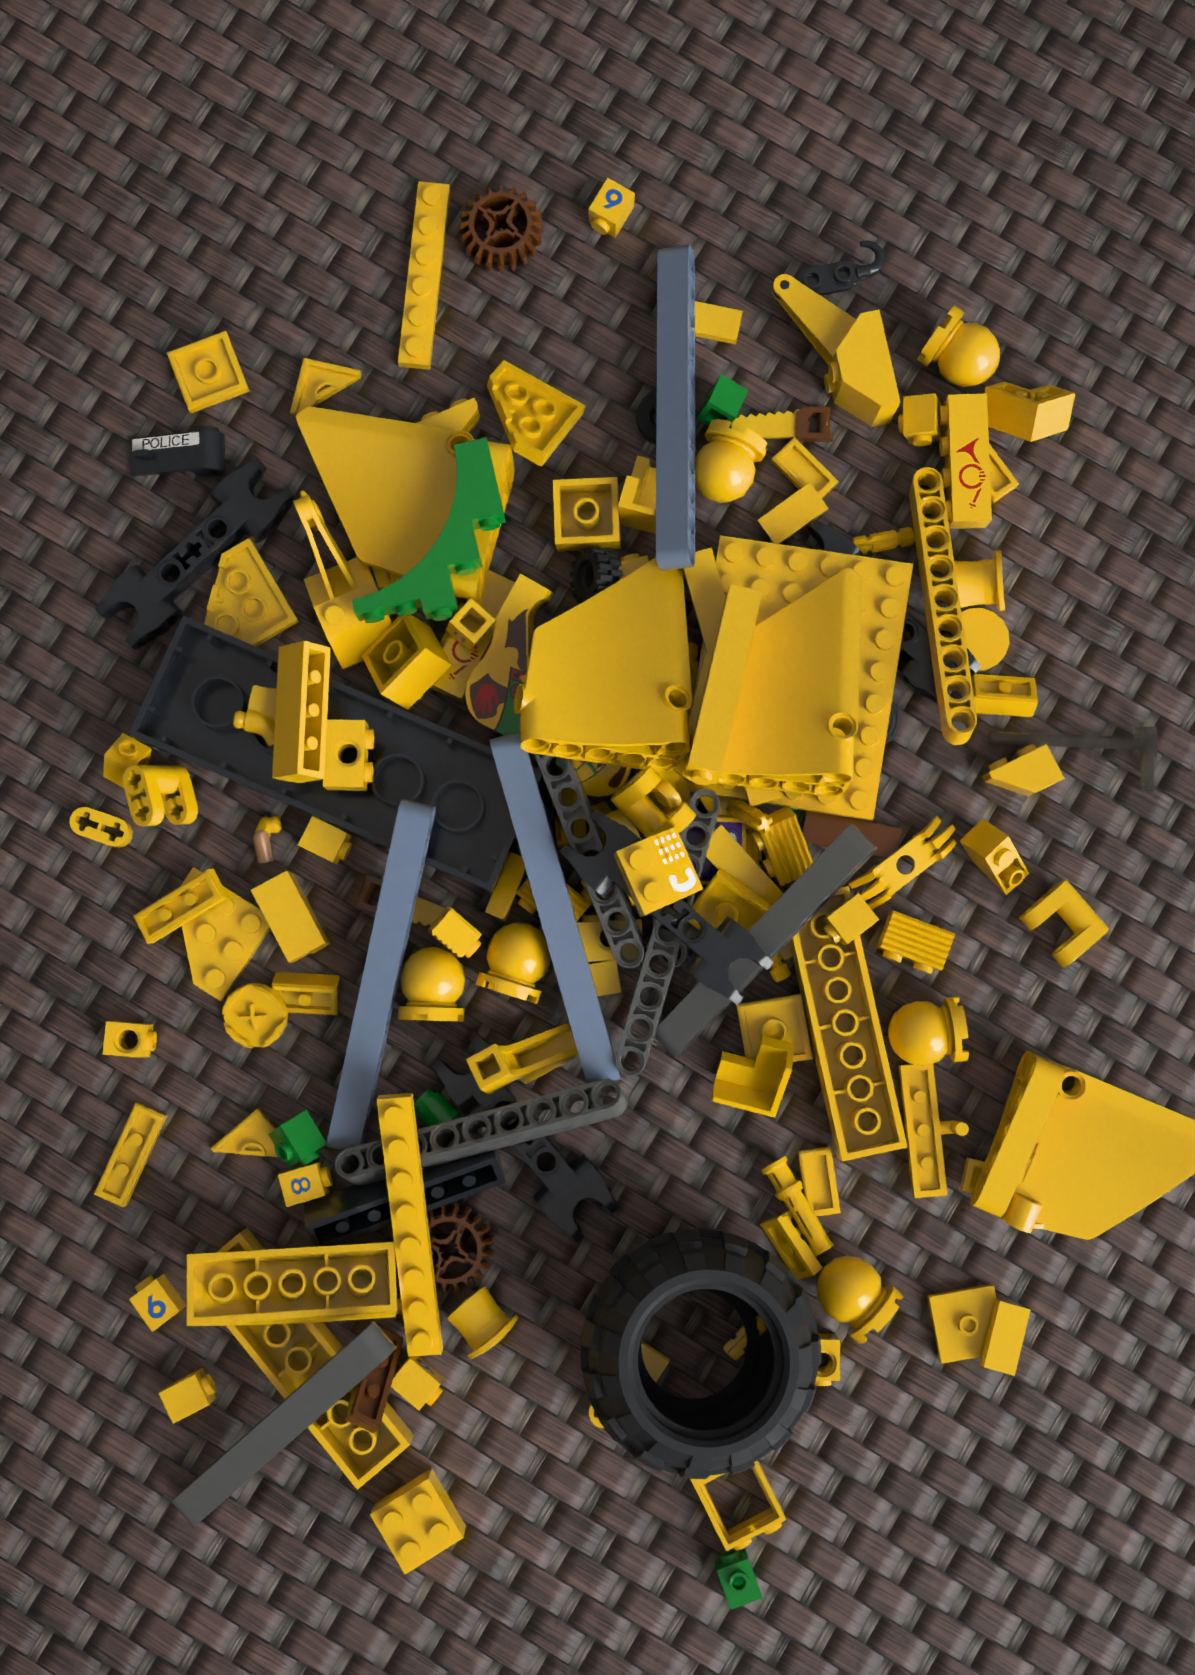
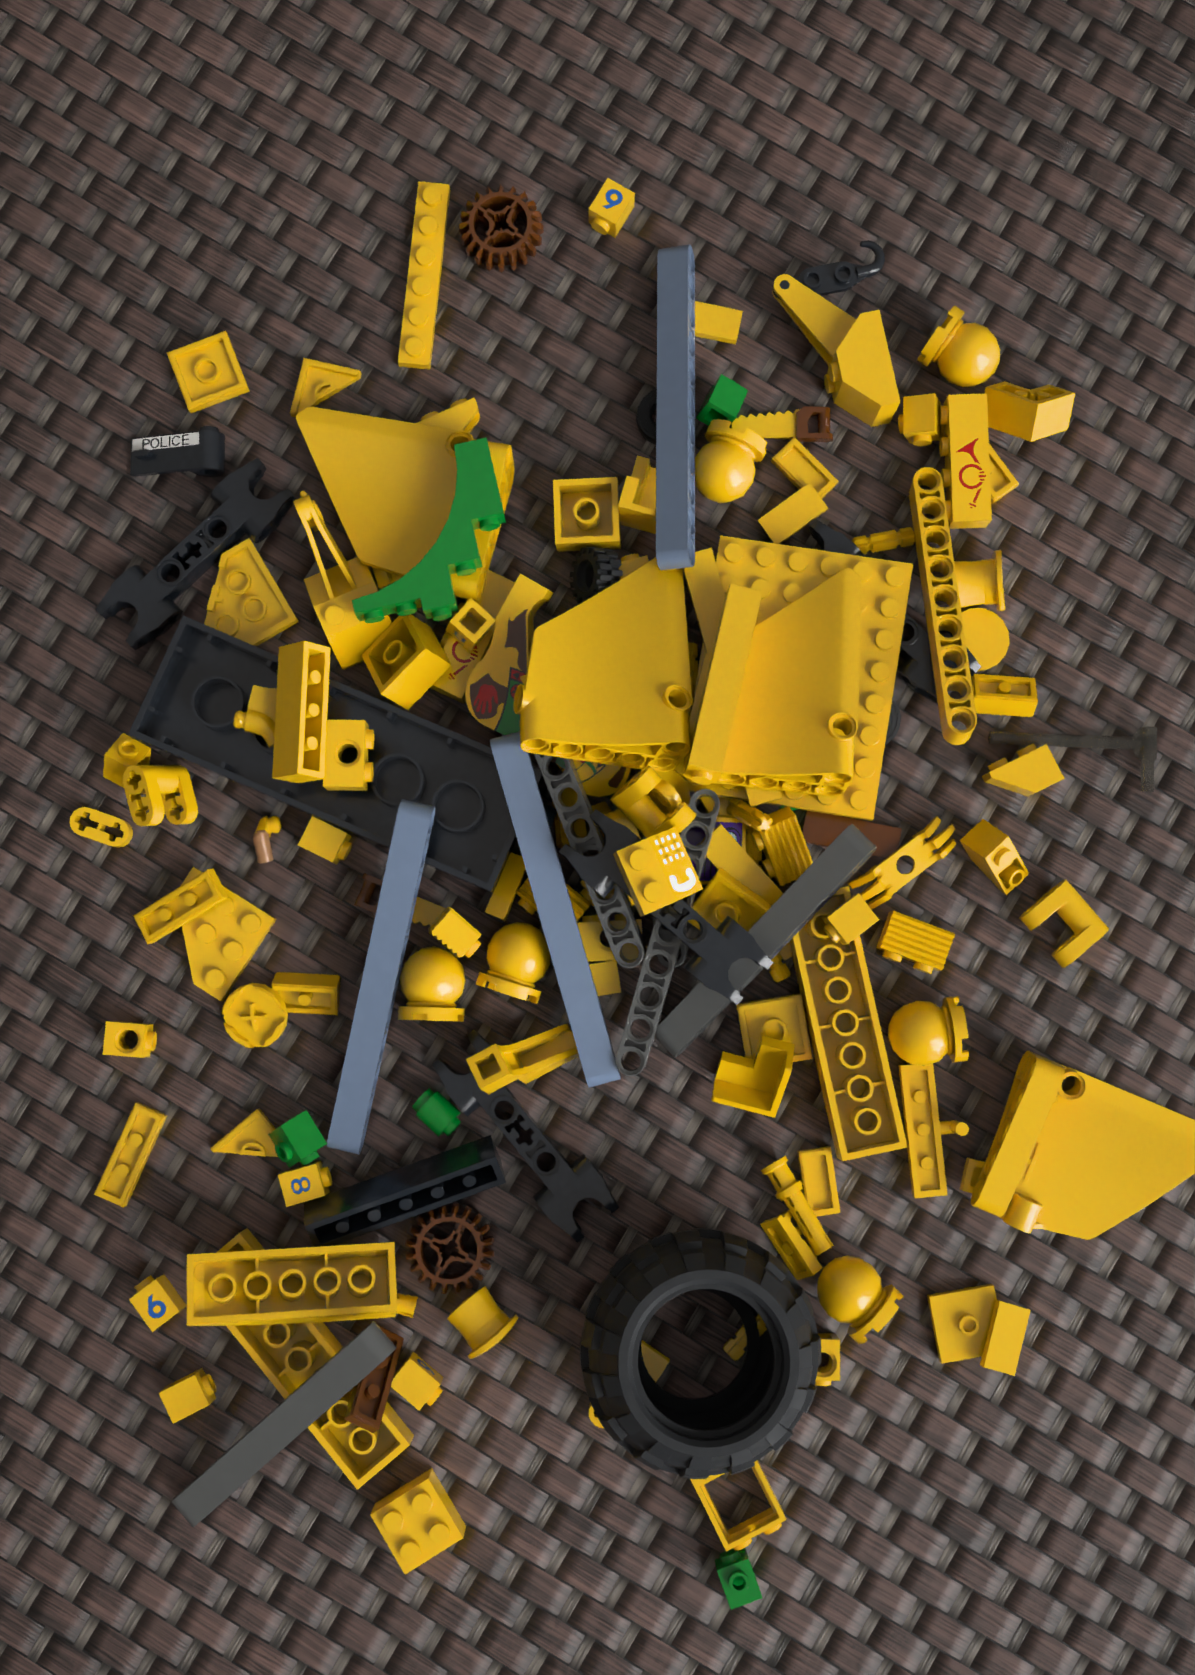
yellow piece [251,871,331,963] -> none
dark grey beam [335,1079,628,1186] -> none
yellow plate [377,1093,443,1357] -> none
yellow plate [487,360,586,467] -> none

